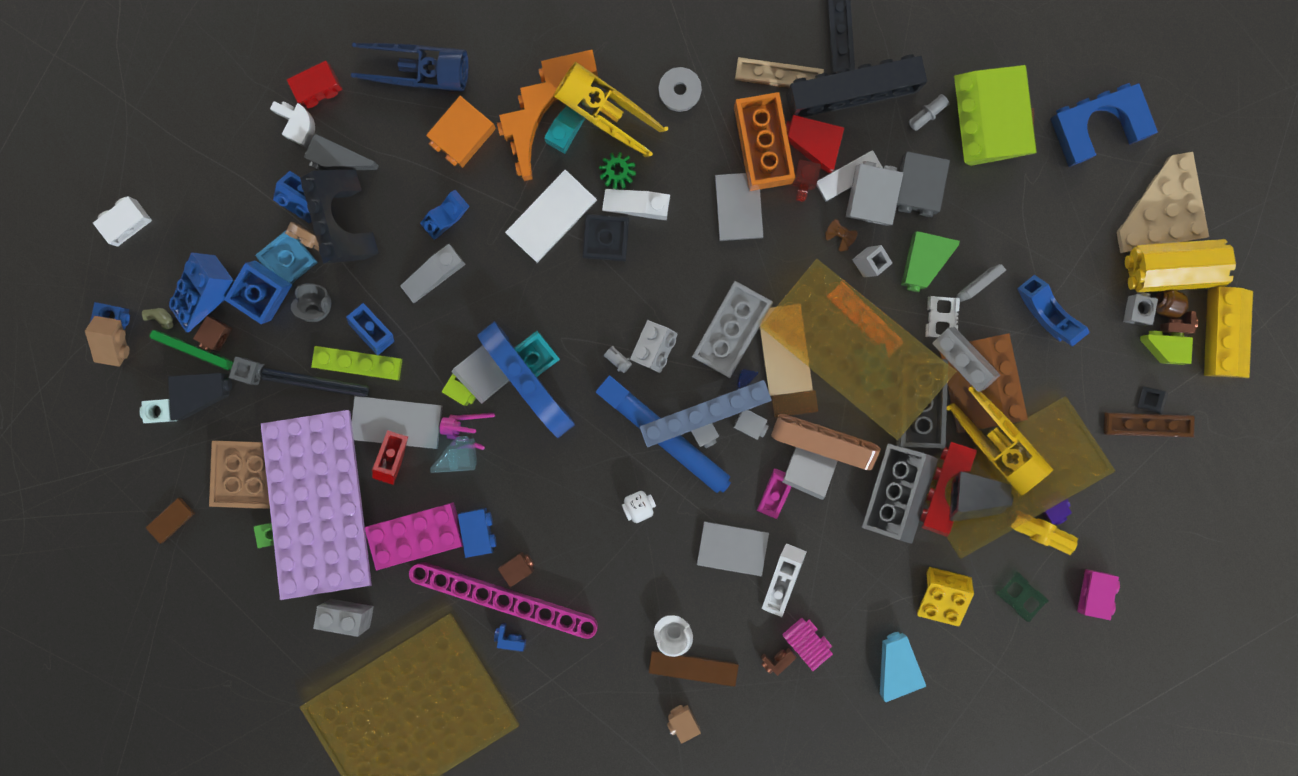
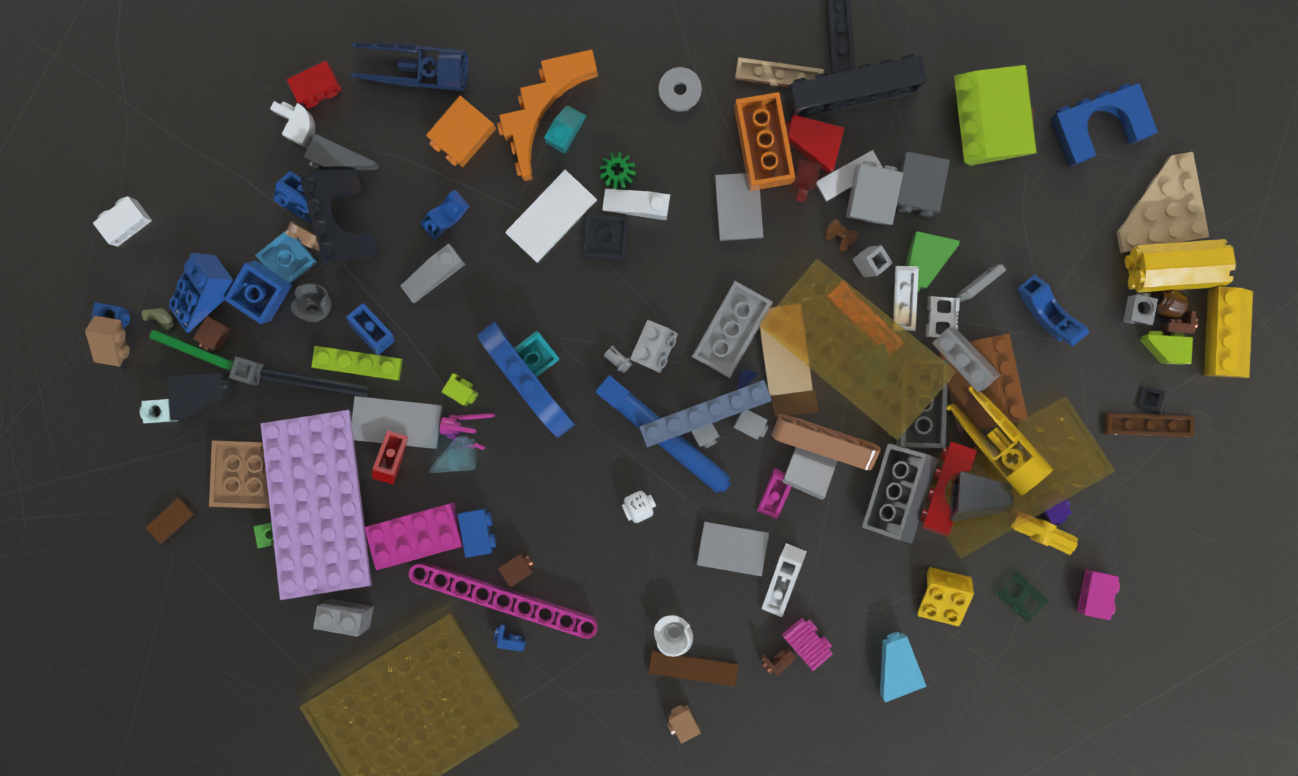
light grey tile [451,346,510,404] -> none
yellow piece [554,62,668,157] -> none
light grey axle [909,94,950,131] -> none
none -> white tile [893,266,919,331]

